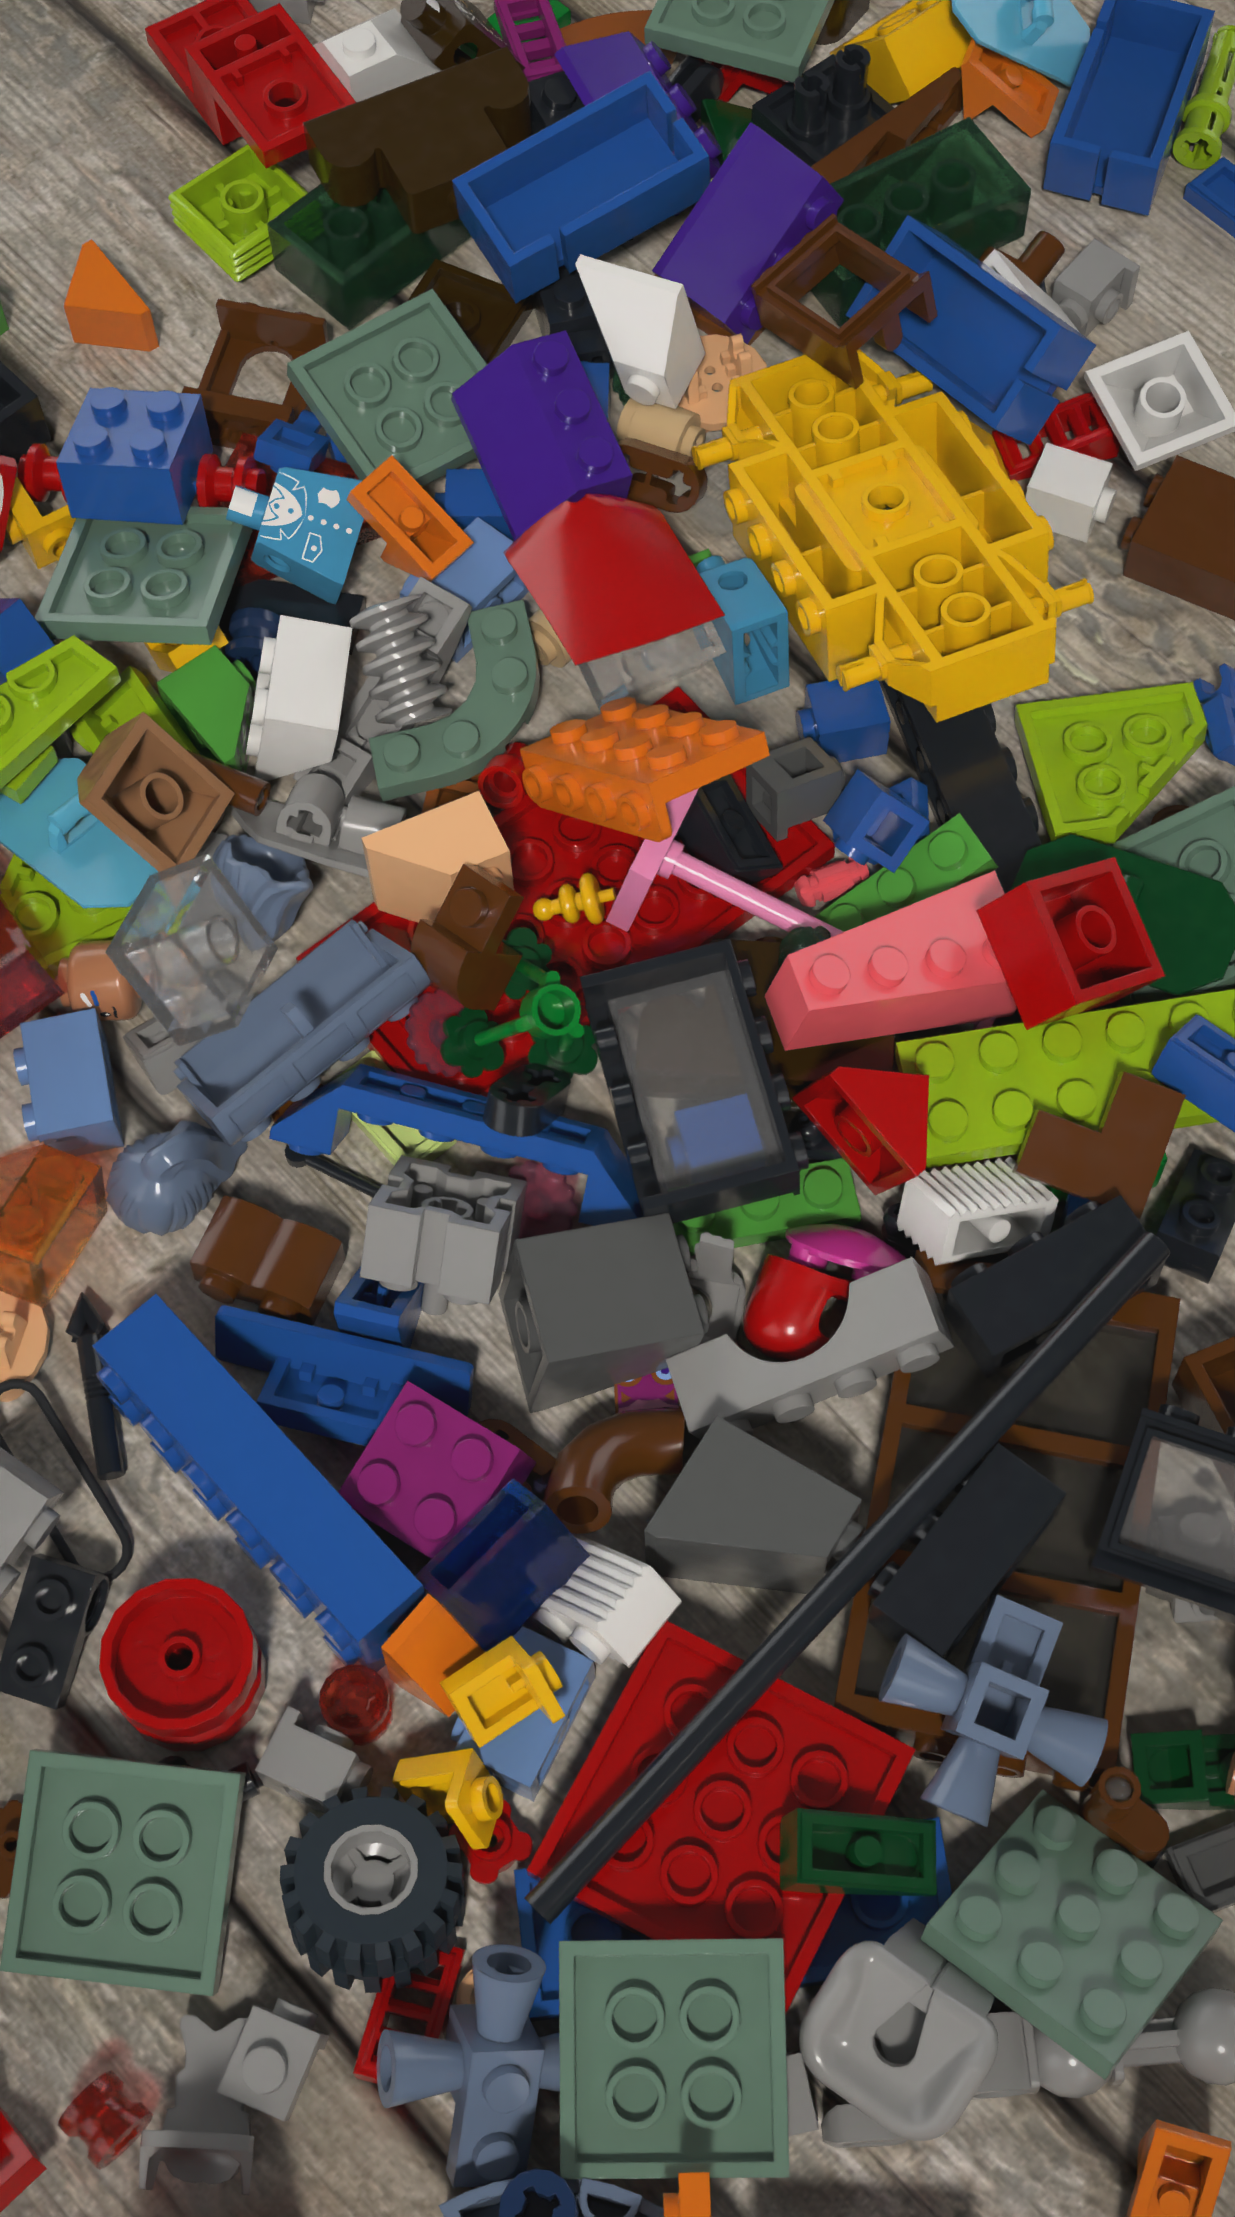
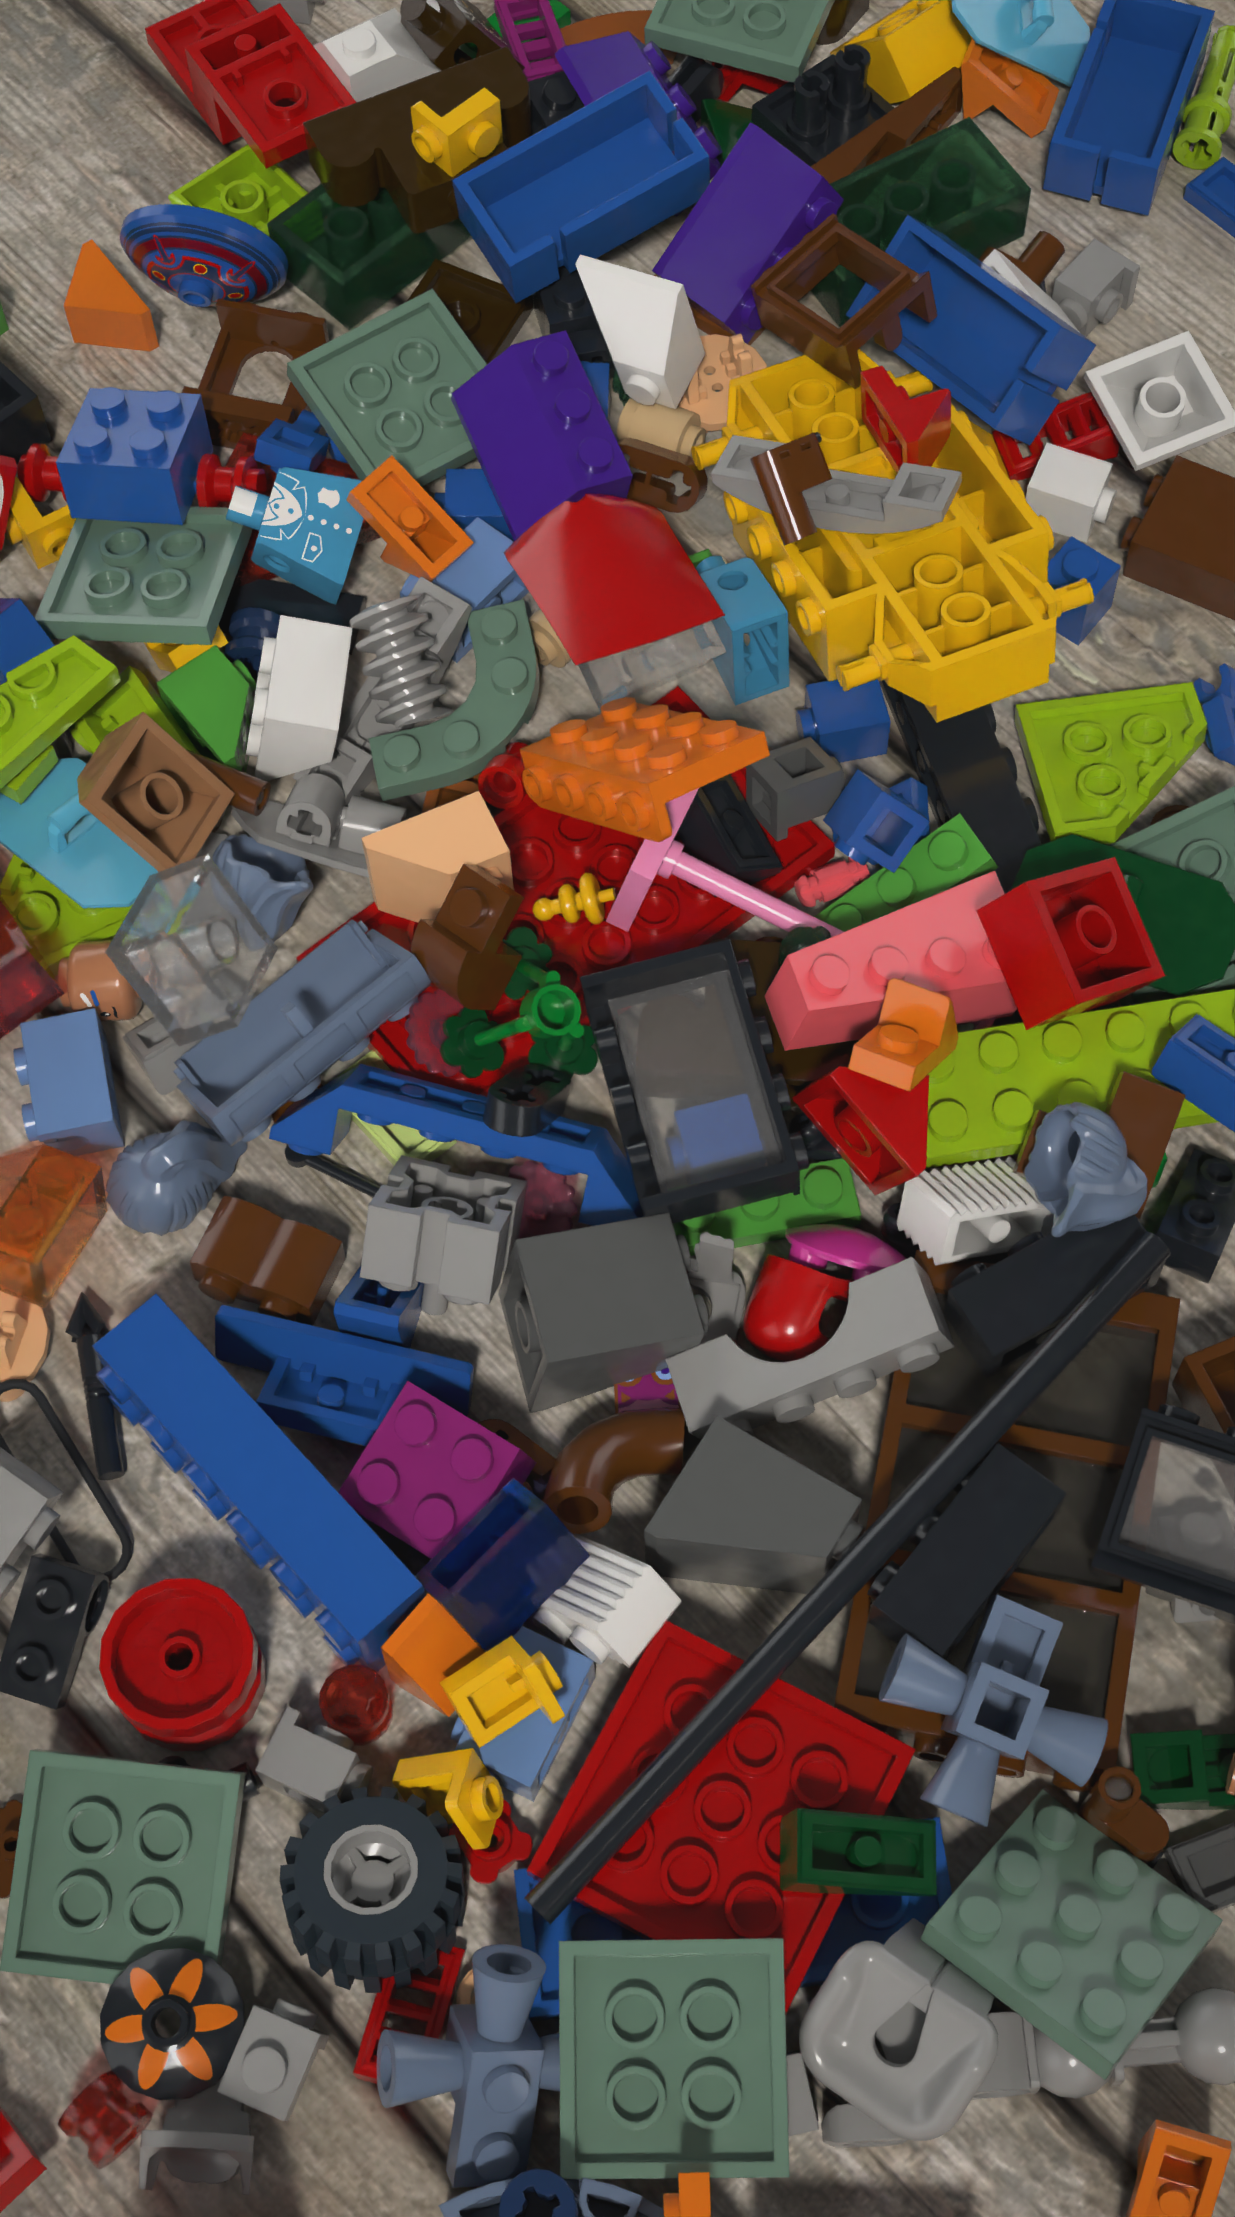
none -> black dish [100,1948,245,2101]
none -> dish [120,204,289,307]
none -> yellow bracket [411,87,503,177]
none -> light grey slope [711,435,962,534]
none -> reddish brown piece [750,432,832,546]
none -> orange slope [848,978,959,1092]
none -> red slope [860,365,951,473]
none -> sand blue hair [1024,1102,1147,1237]
none -> blue brick [1048,536,1121,646]

